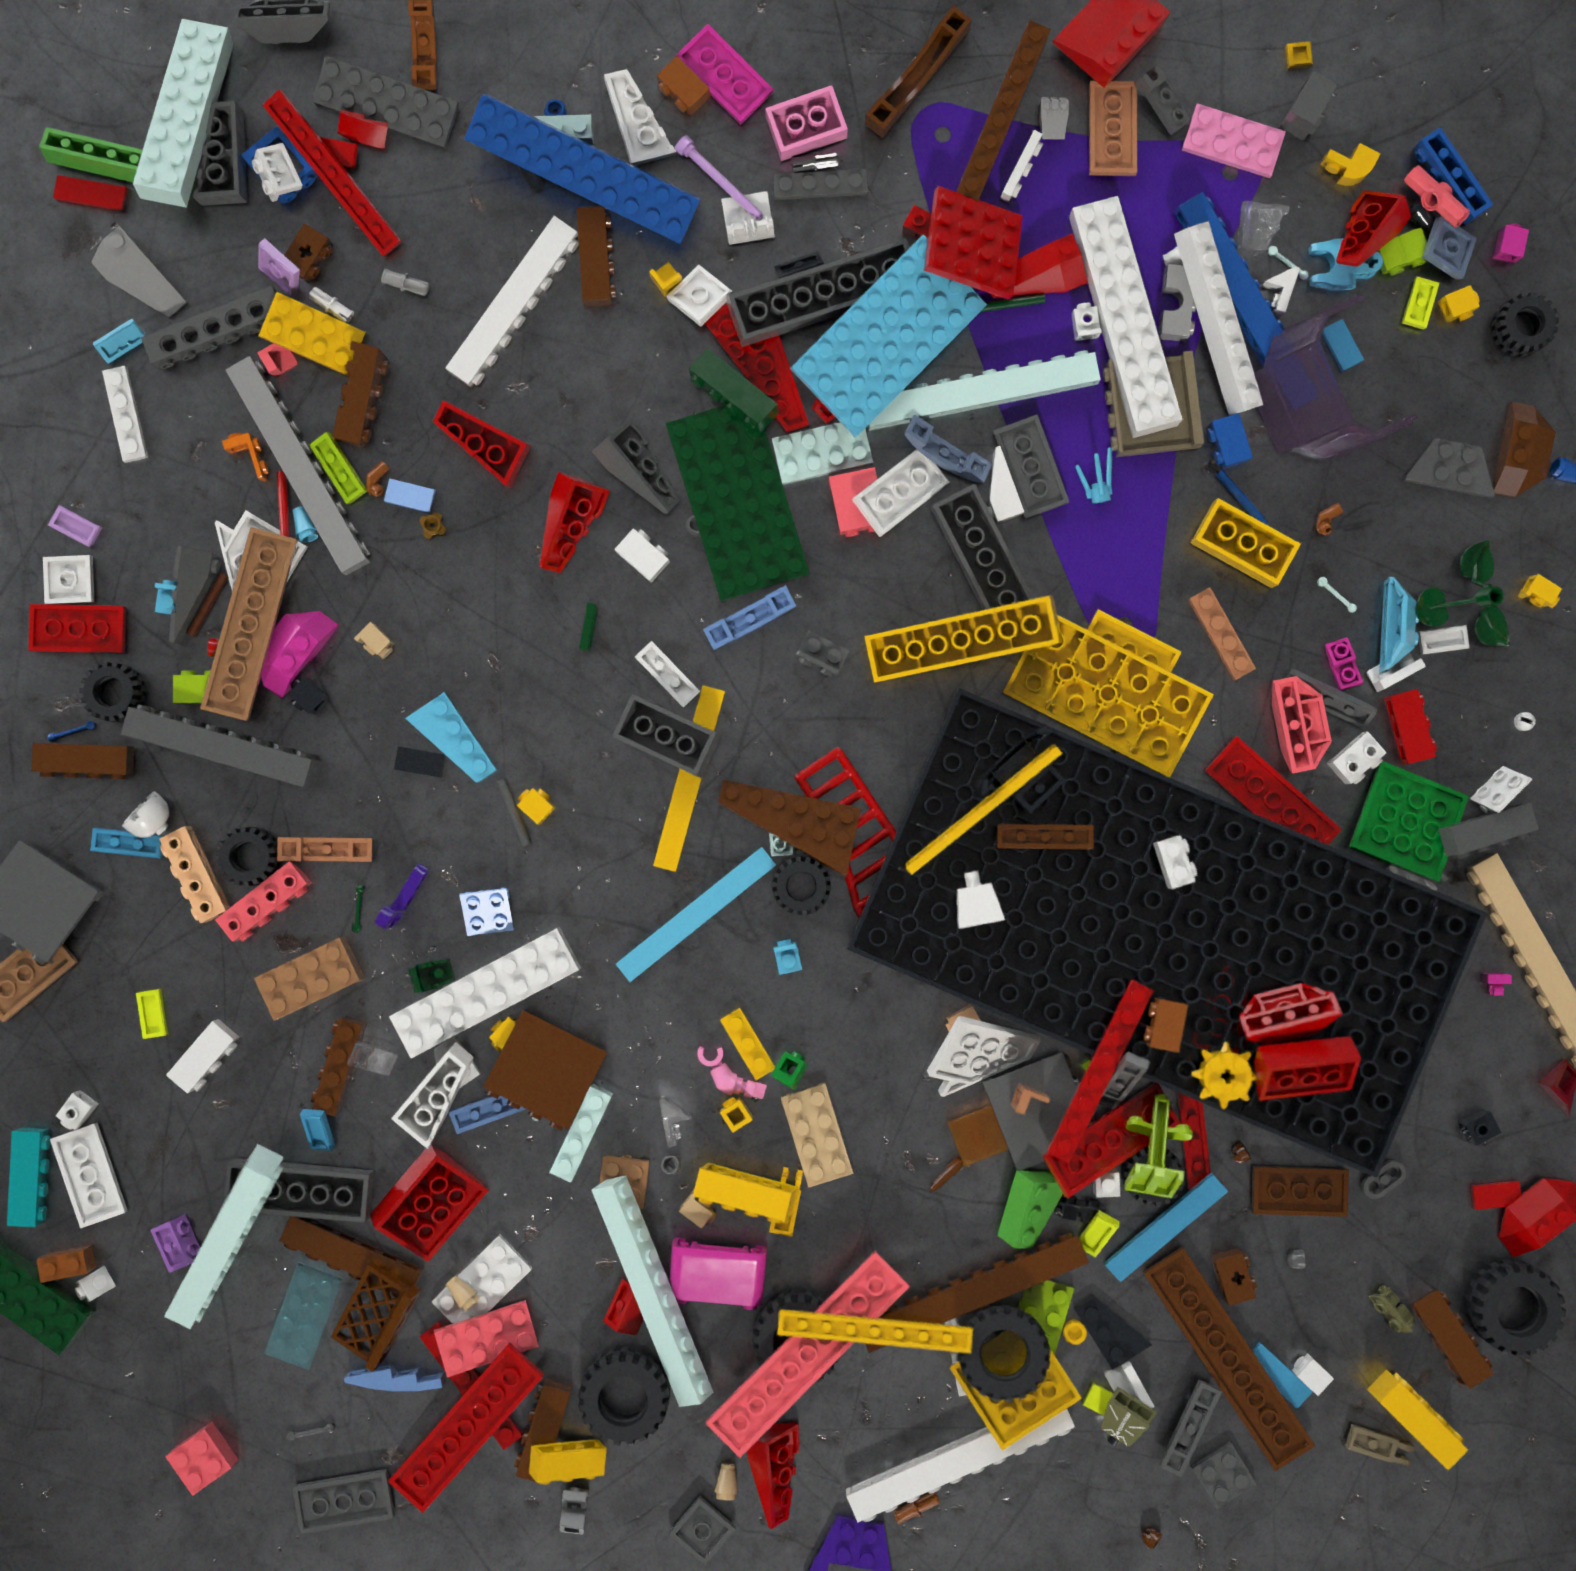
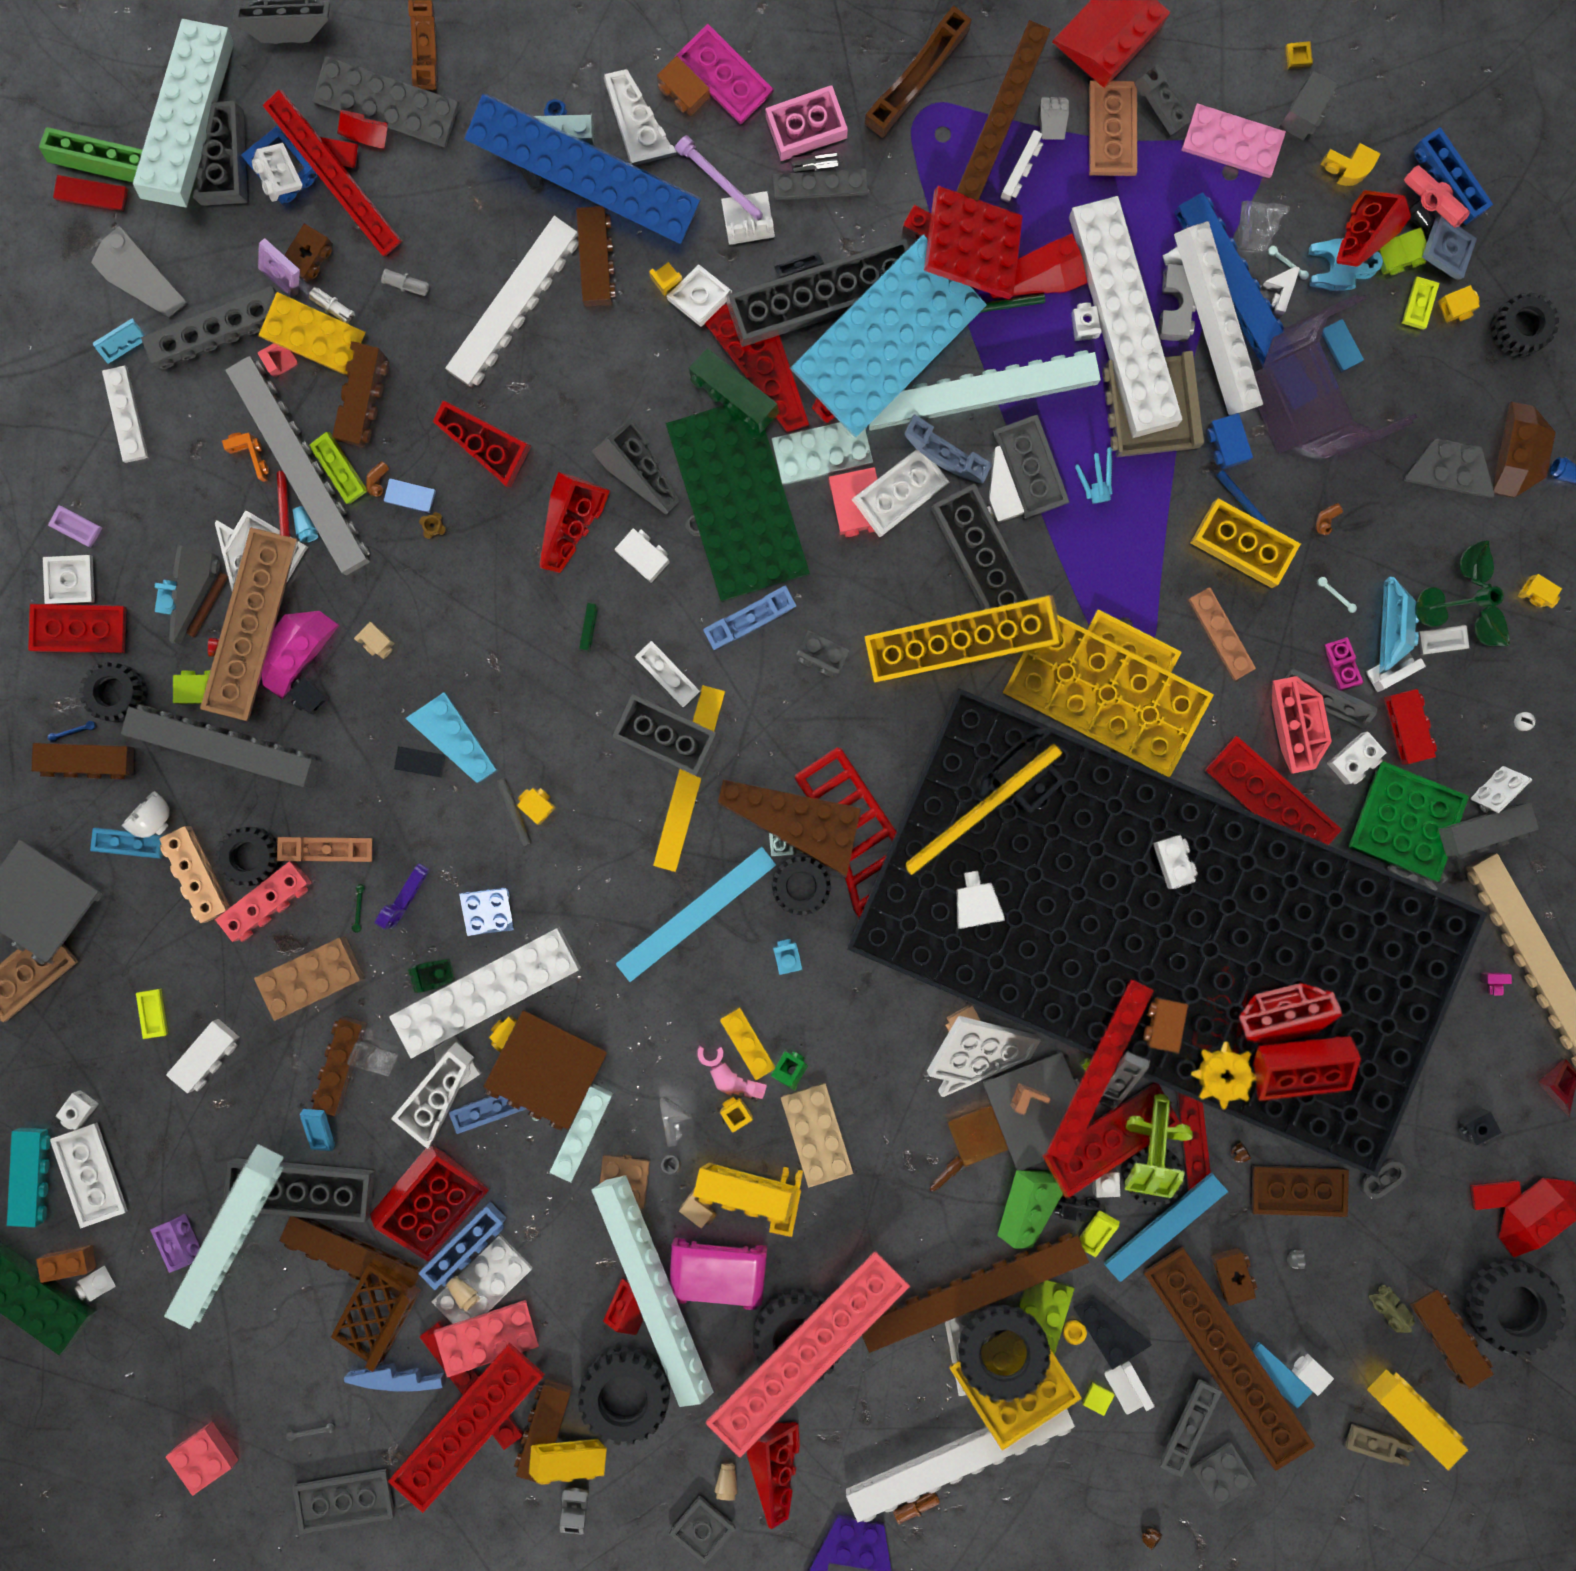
clear light blue plate [264,1263,343,1370] -> none
yellow tile [778,1309,973,1353] -> none
reddish brown plate [997,824,1094,849] -> none
olive torso [1101,1387,1157,1446] -> none
dark pink brick [1493,223,1529,263] -> none
none -> medium blue brick [418,1202,506,1290]

